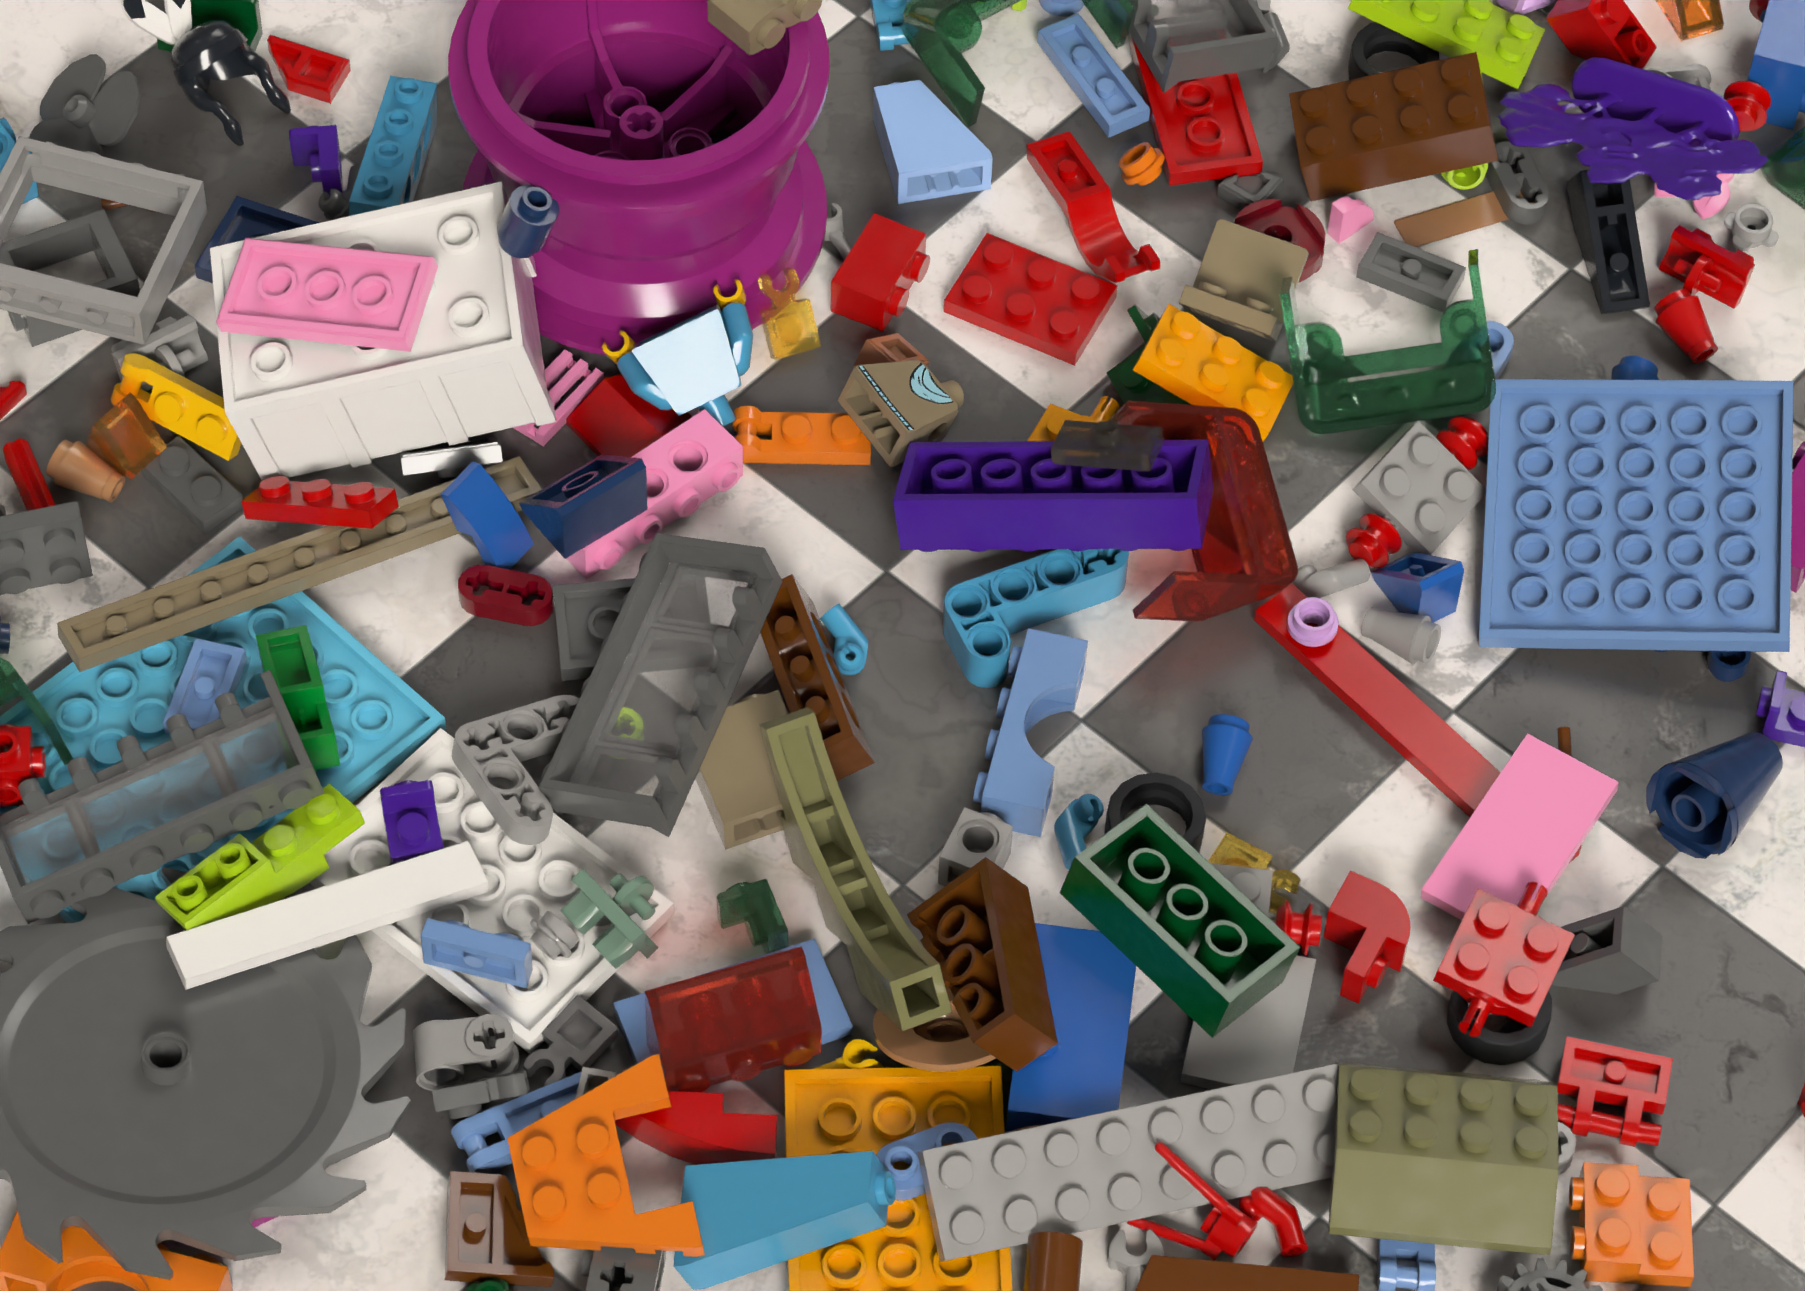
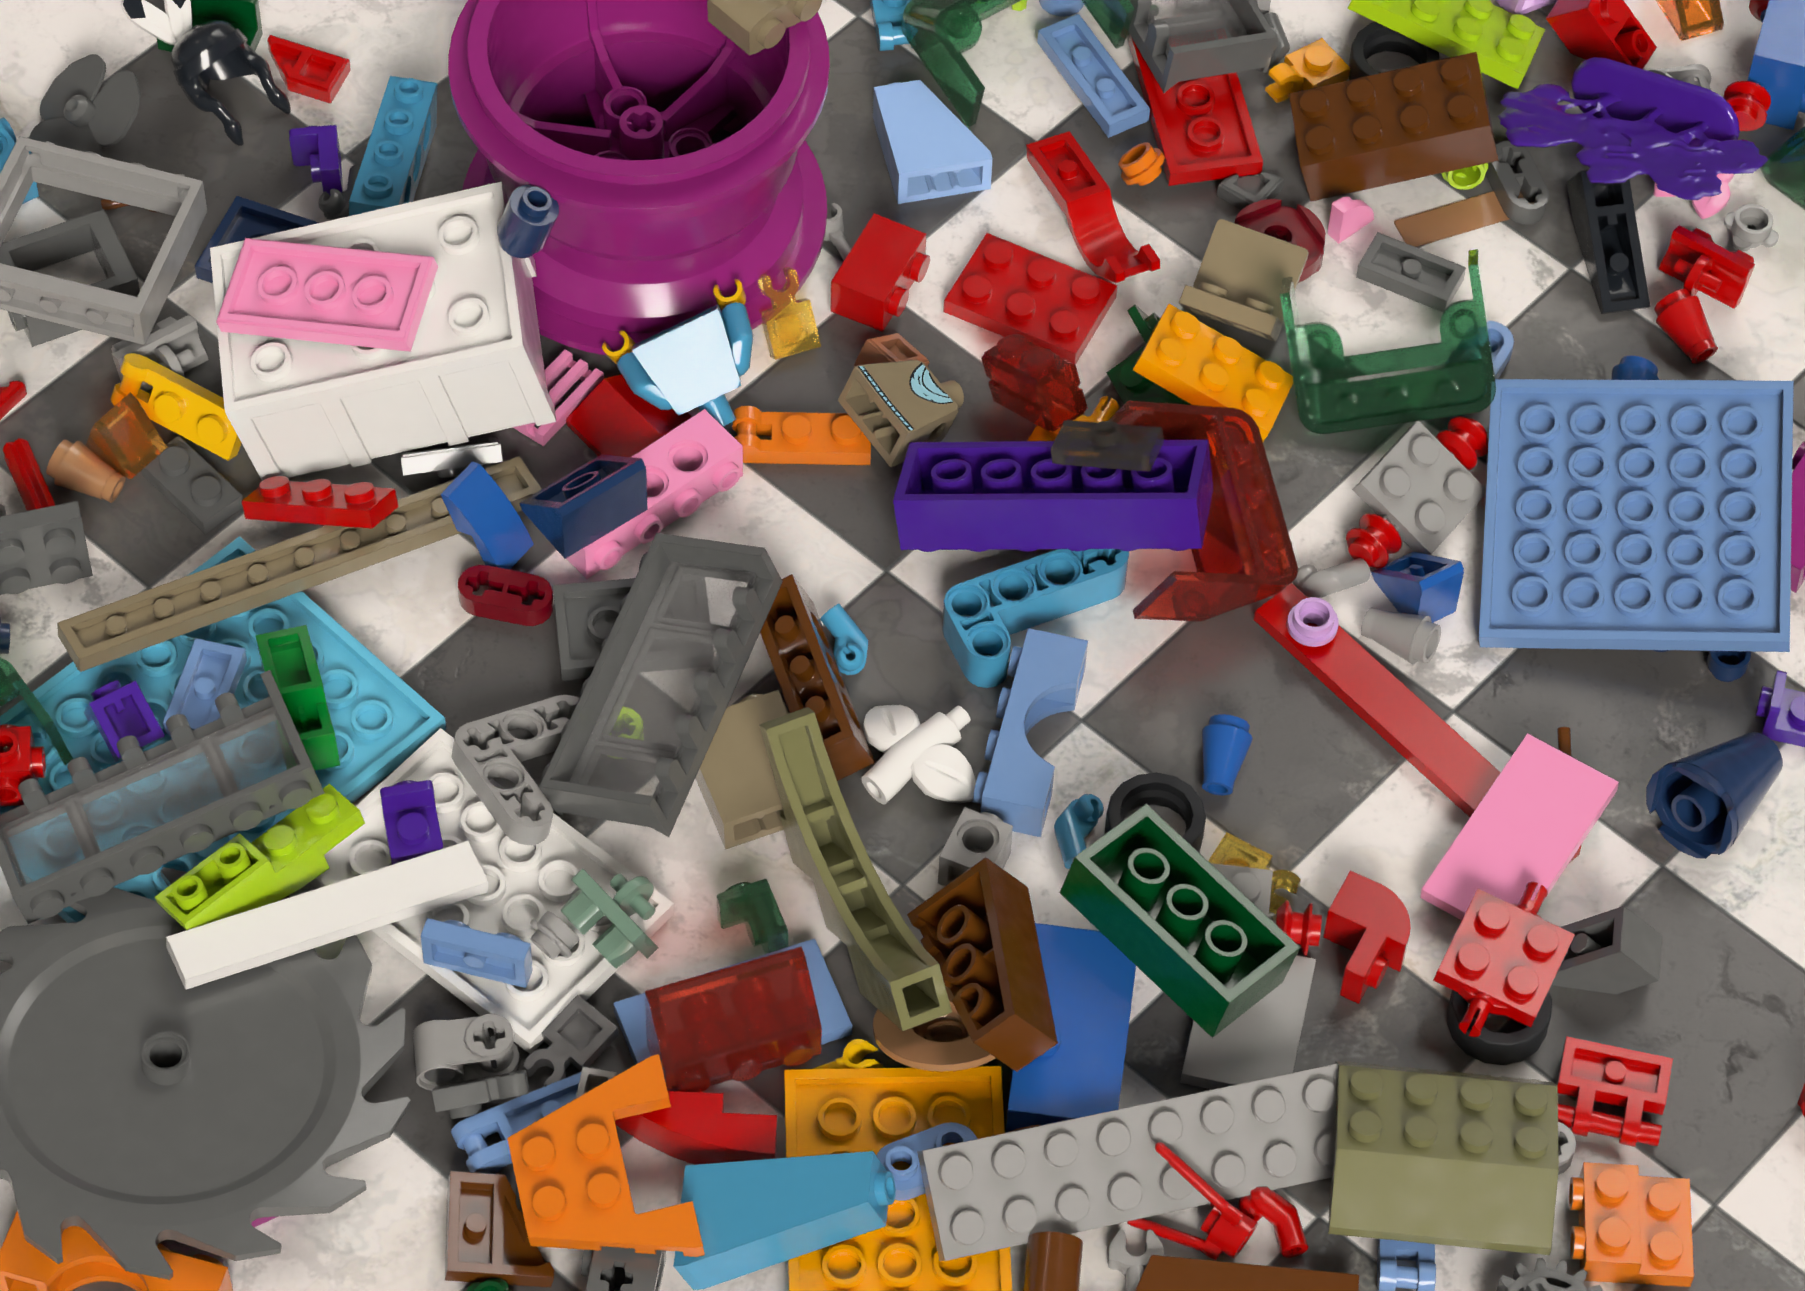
none -> dark purple bracket [84,680,165,762]
none -> white plant [861,705,976,804]
none -> clear red brick [981,334,1088,432]
none -> light orange plate [1265,38,1350,103]

